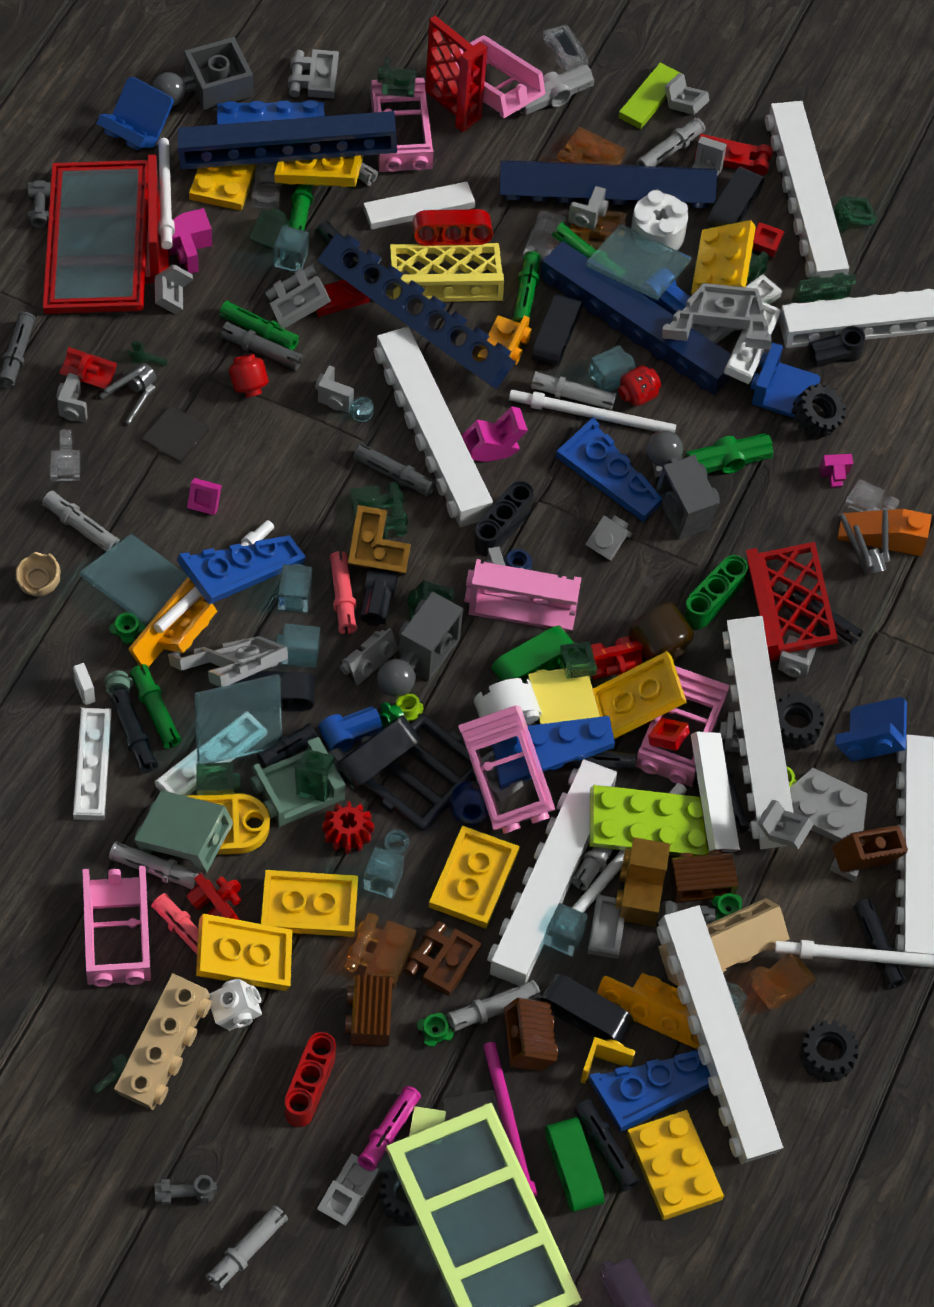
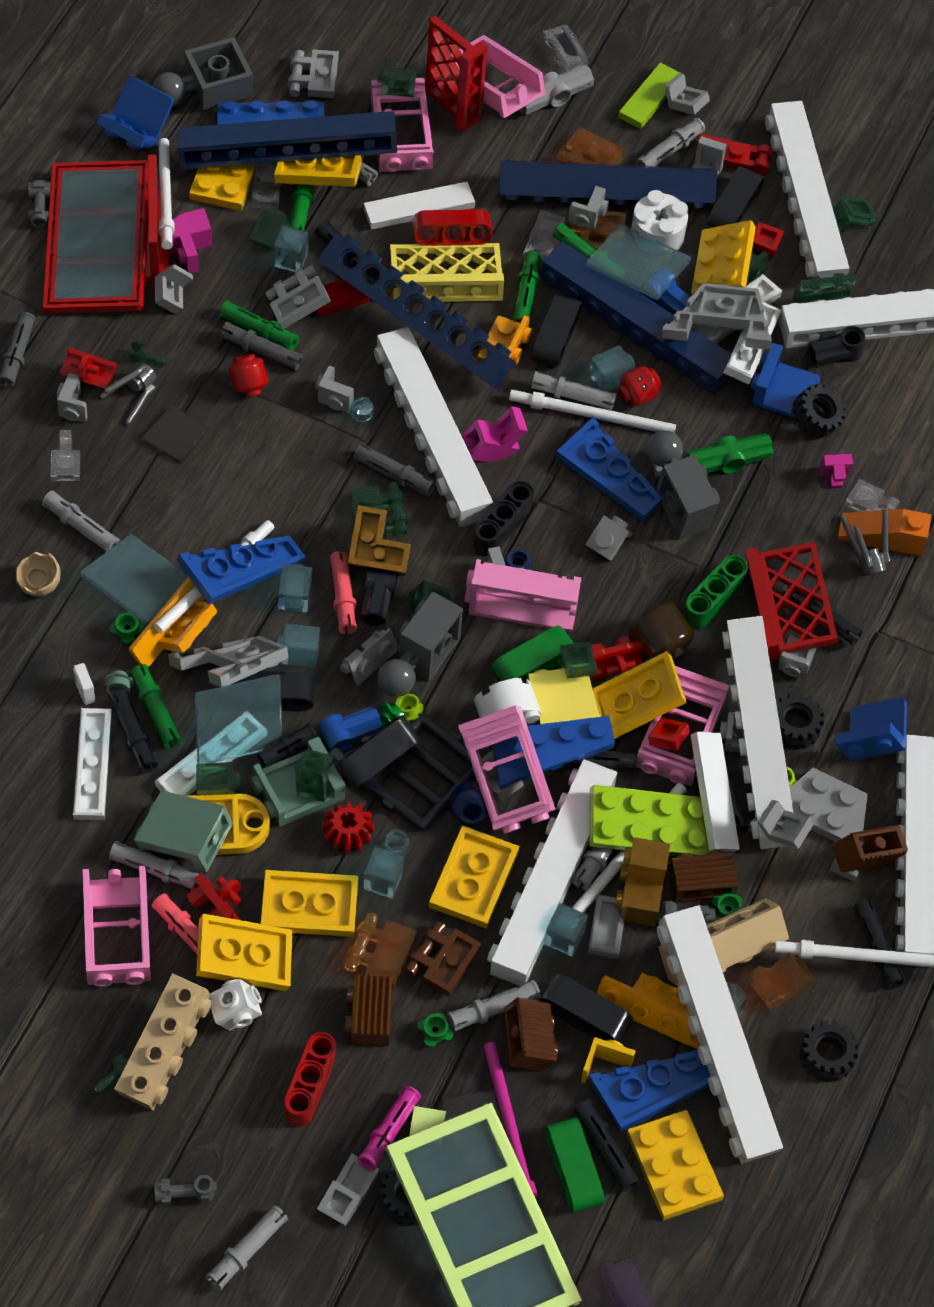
dark pink tile [187,478,222,515] -> none

